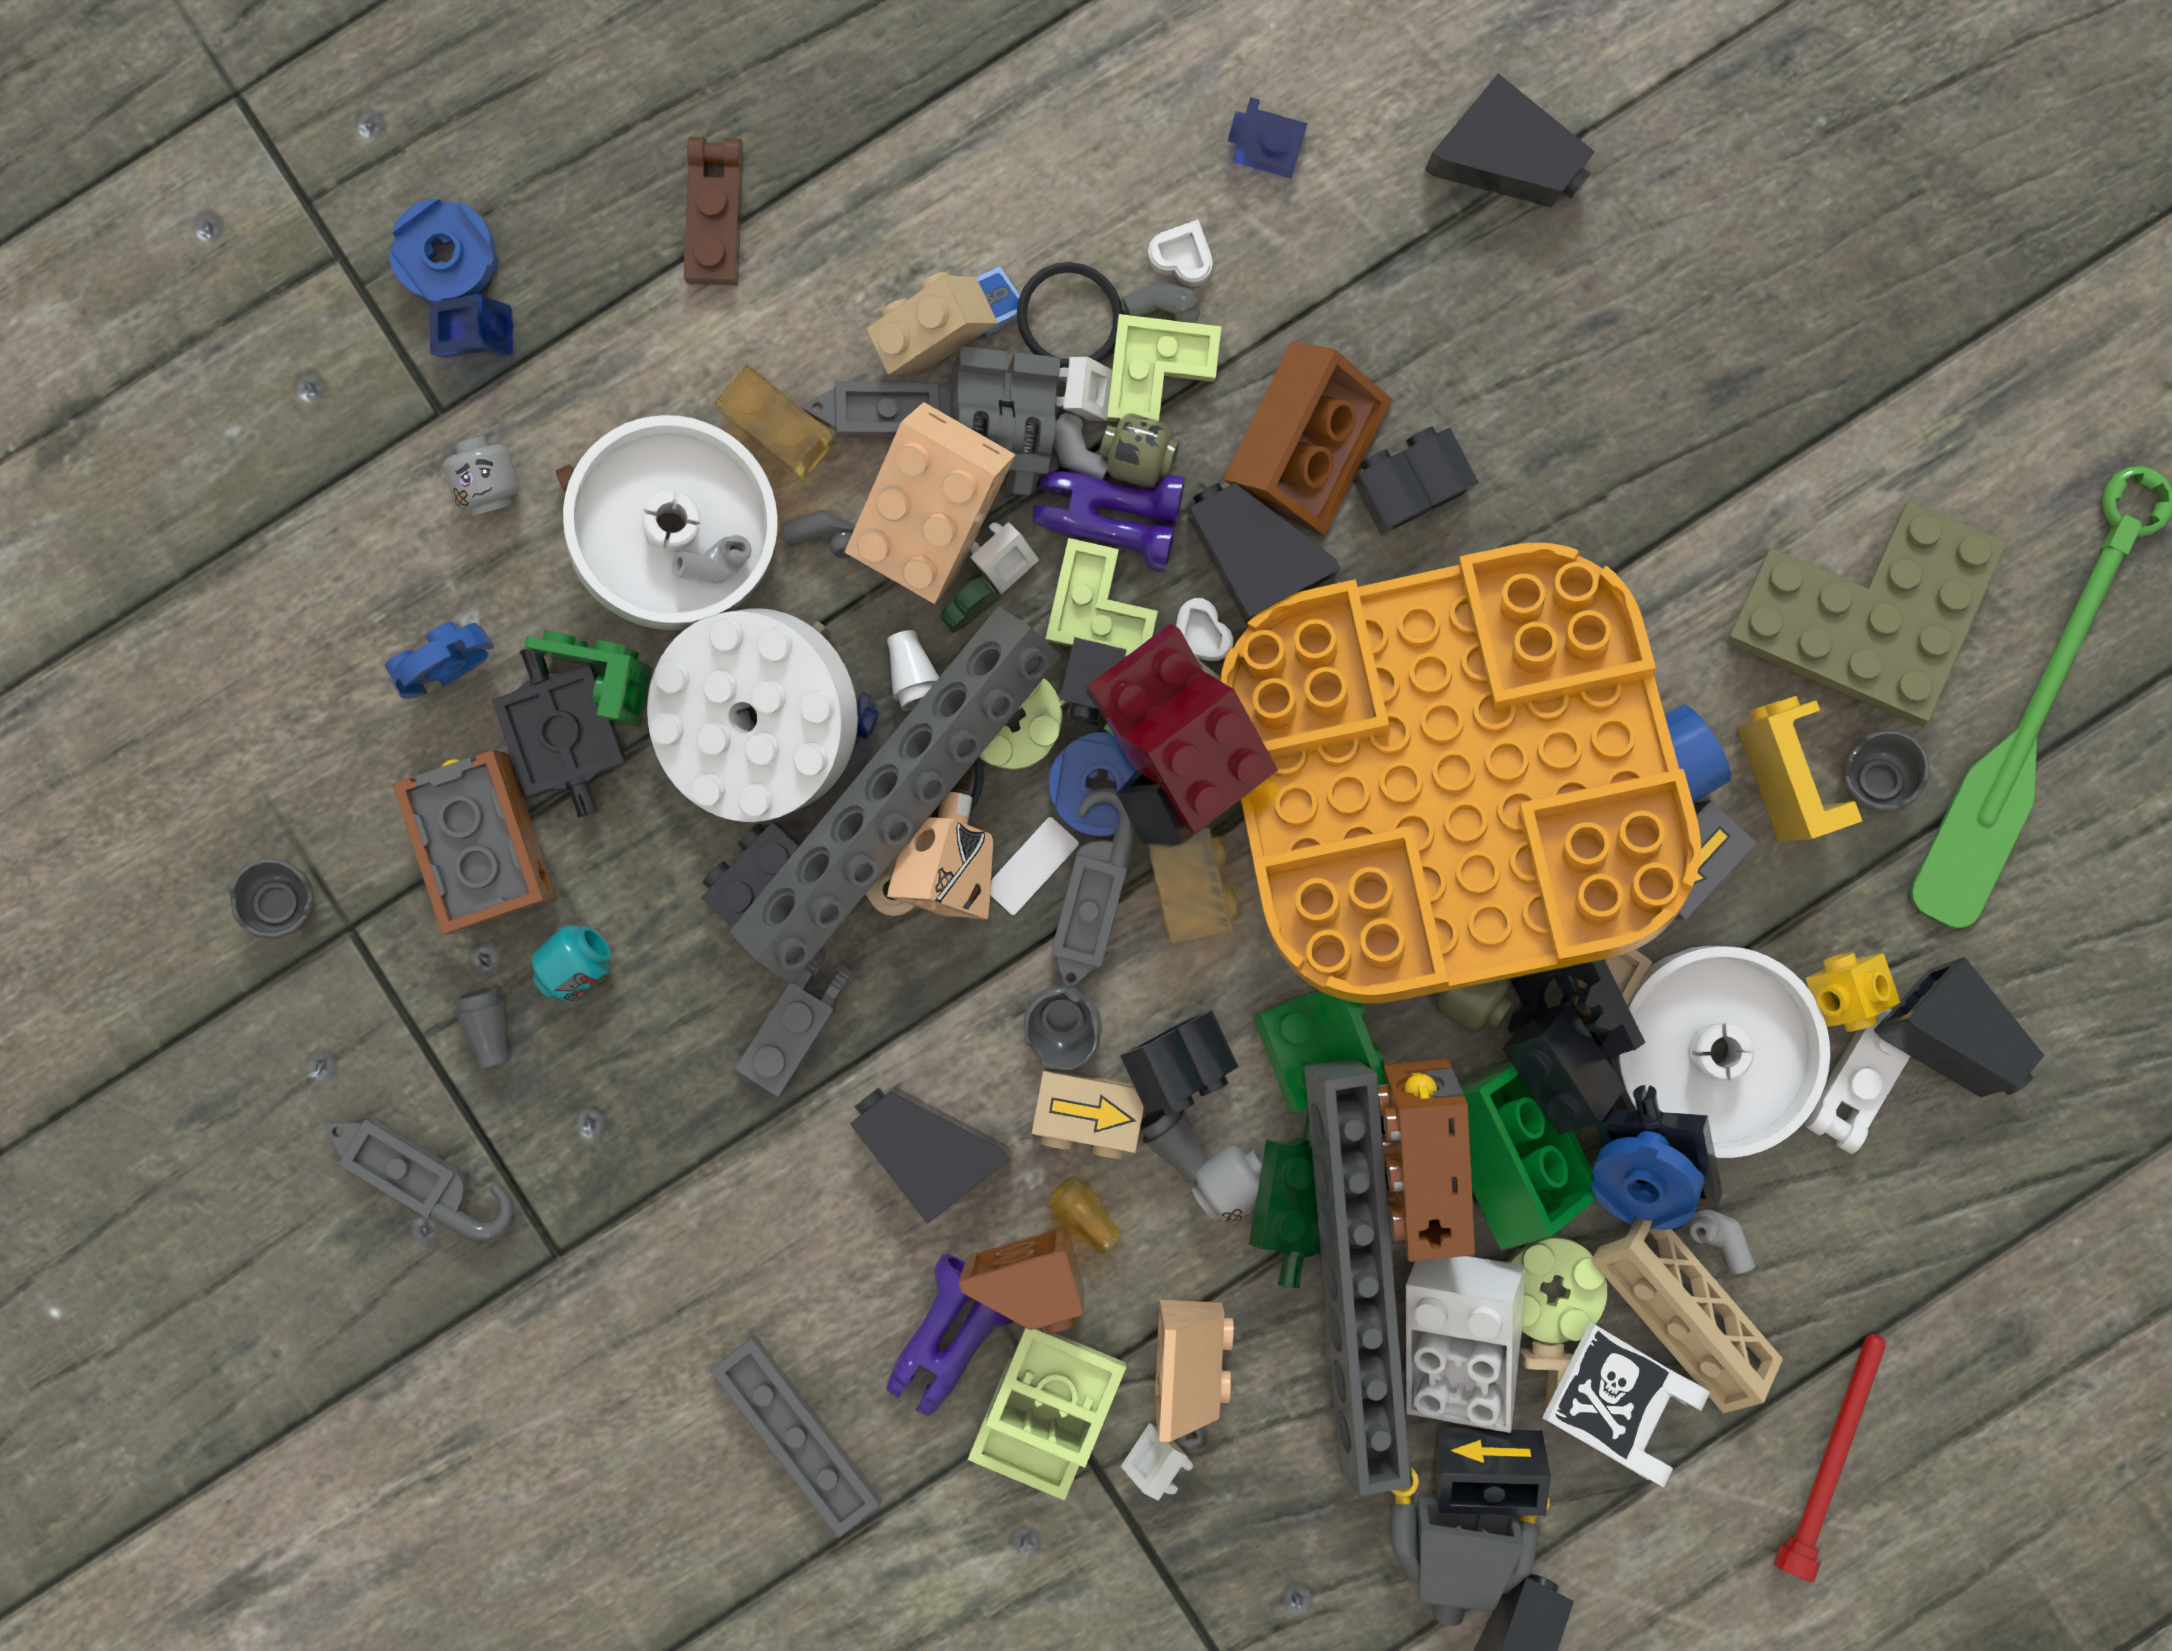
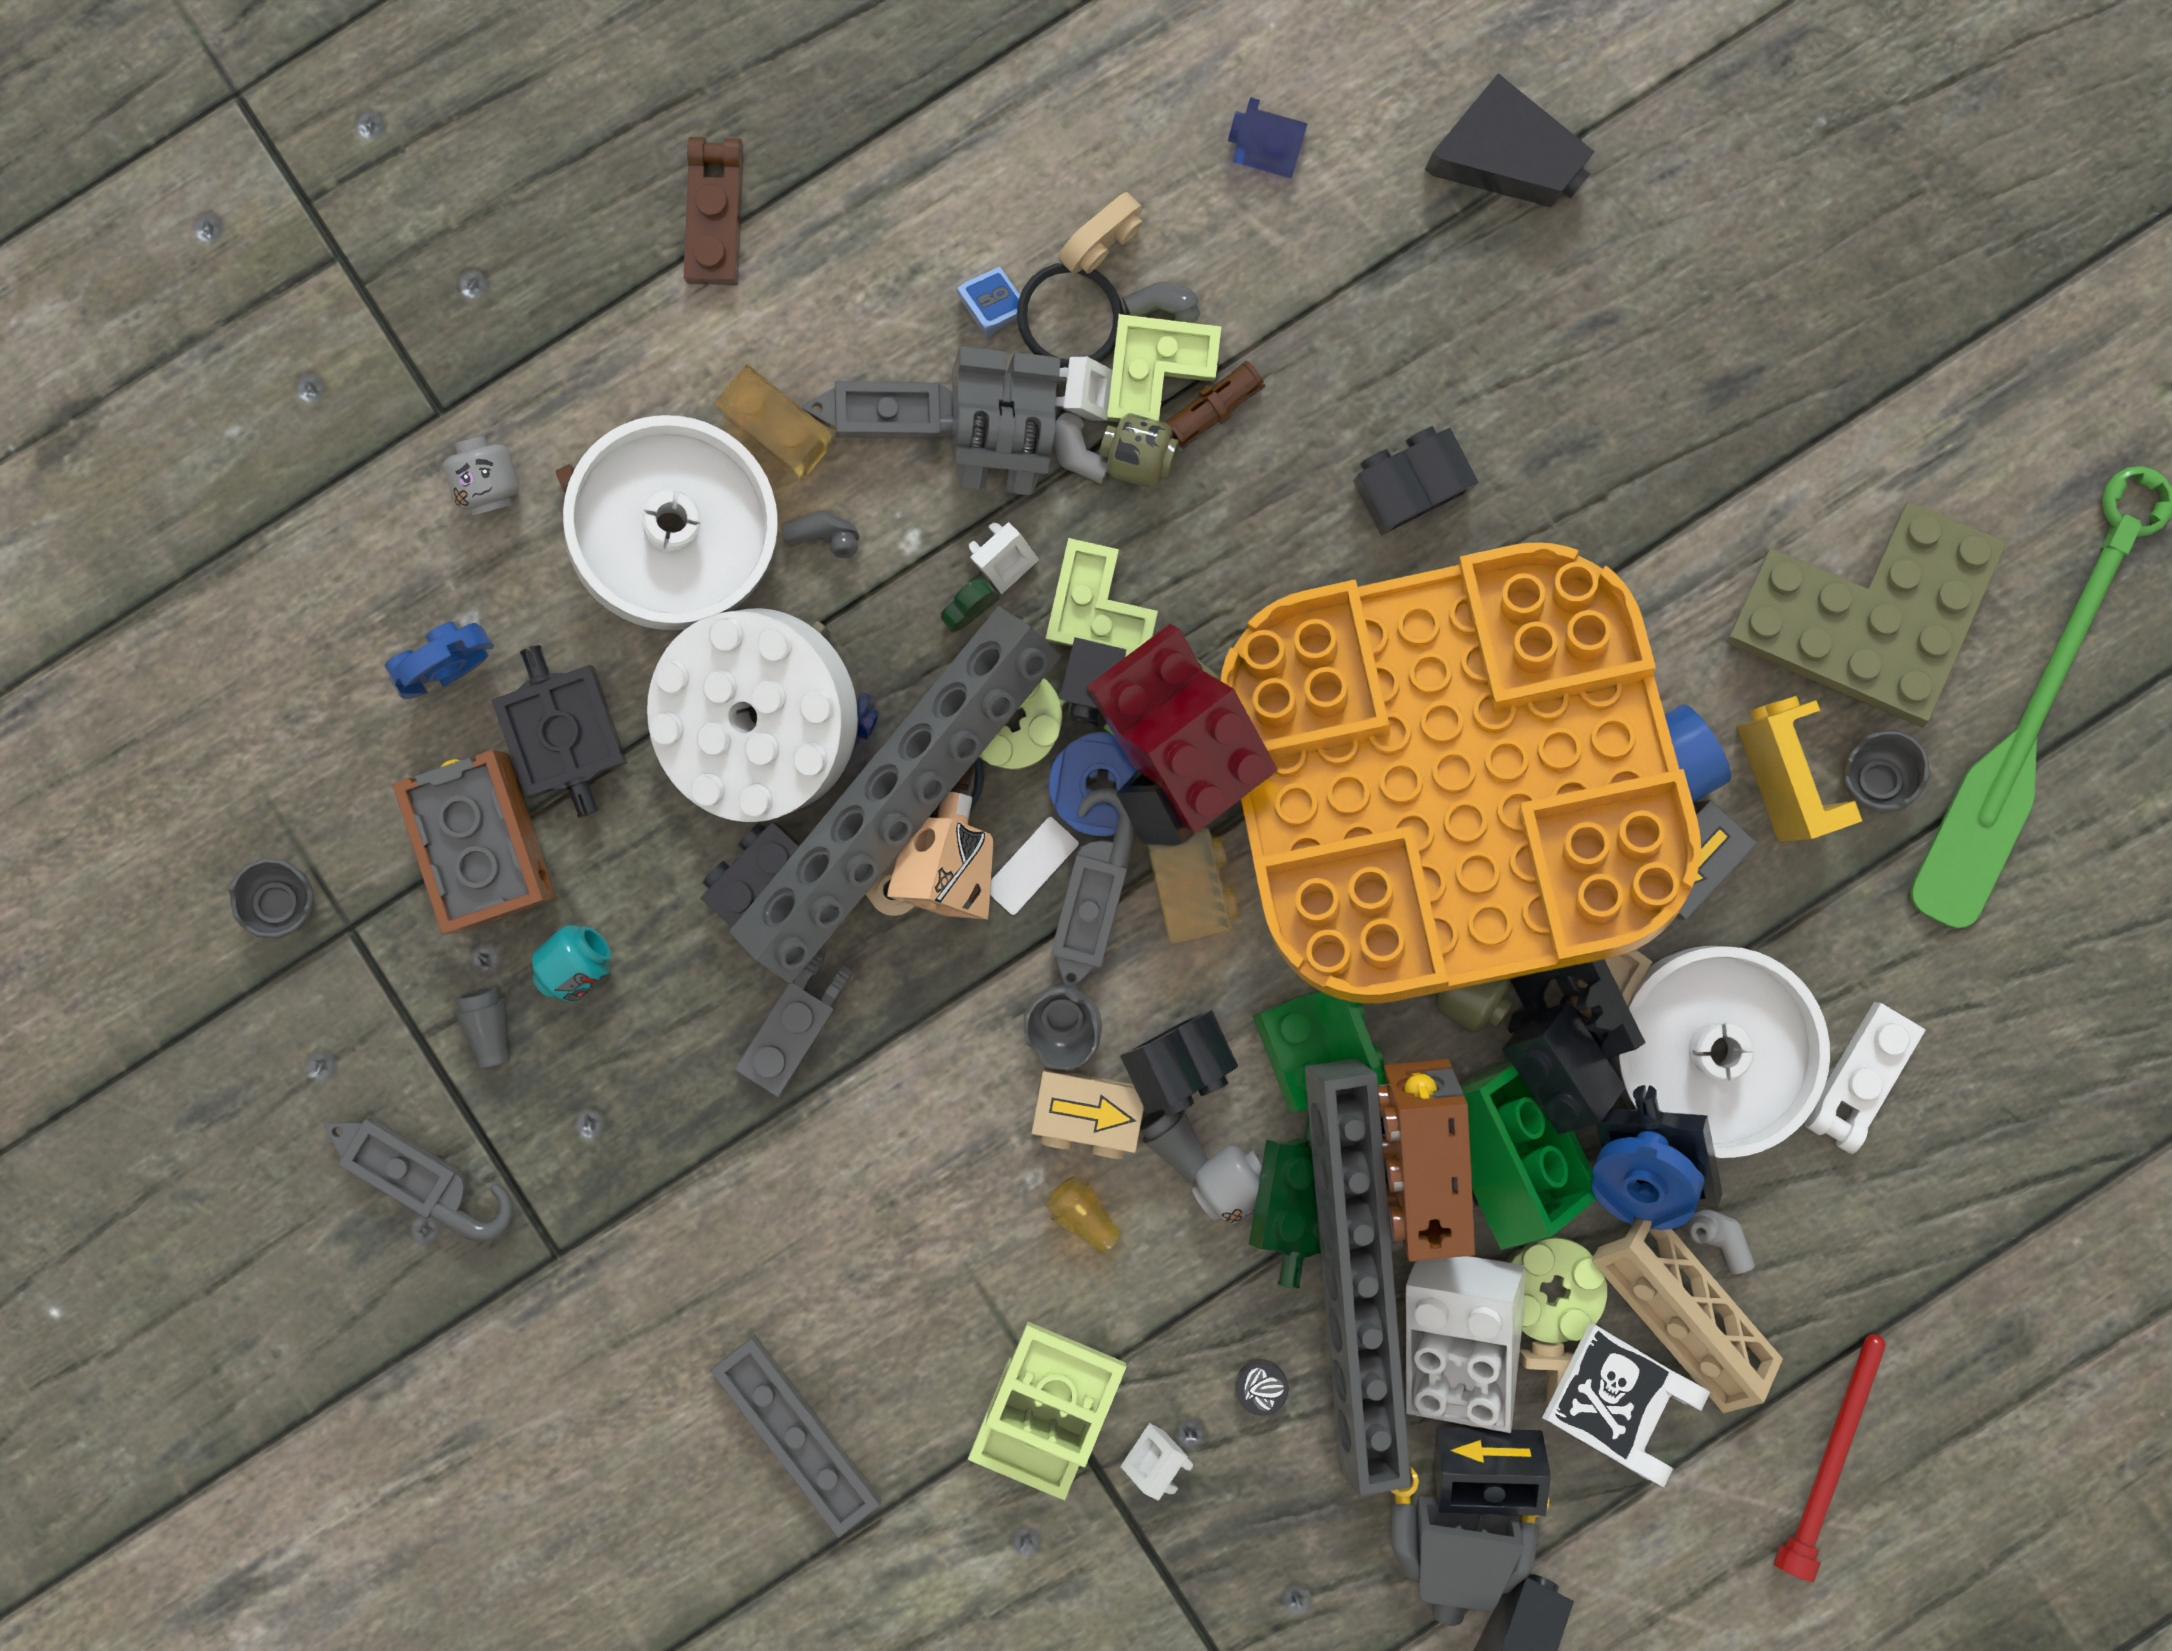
blue plate [389,199,499,308] -> none
clear blue bracket [429,294,514,358] -> none
green bracket [524,630,652,727] -> none
light grey arm [673,535,752,583] -> none
light nougat piece [844,402,1015,604] -> none
black slope [850,1087,1012,1224] -> none
tan brick [866,272,998,375] -> none
white cone [886,630,939,711] -> none
dark purple piece [886,1254,1014,1416] -> none
dark orange slope [959,1226,1084,1334] -> none
dark purple piece [1032,471,1185,573] -> none
white tile [1148,220,1213,287] -> none
light nougat slope [1154,1300,1233,1442] -> none
white tile [1176,598,1233,663] -> none
black slope [1187,483,1341,624] -> none
dark orange slope [1223,341,1392,536] -> none
yellow brick [1806,952,1901,1032] -> none
black slope [1874,957,2045,1097] -> none
none -> tan plate [1058,192,1143,274]
none -> reddish brown pin [1164,360,1265,449]
none -> tile [1235,1359,1289,1416]

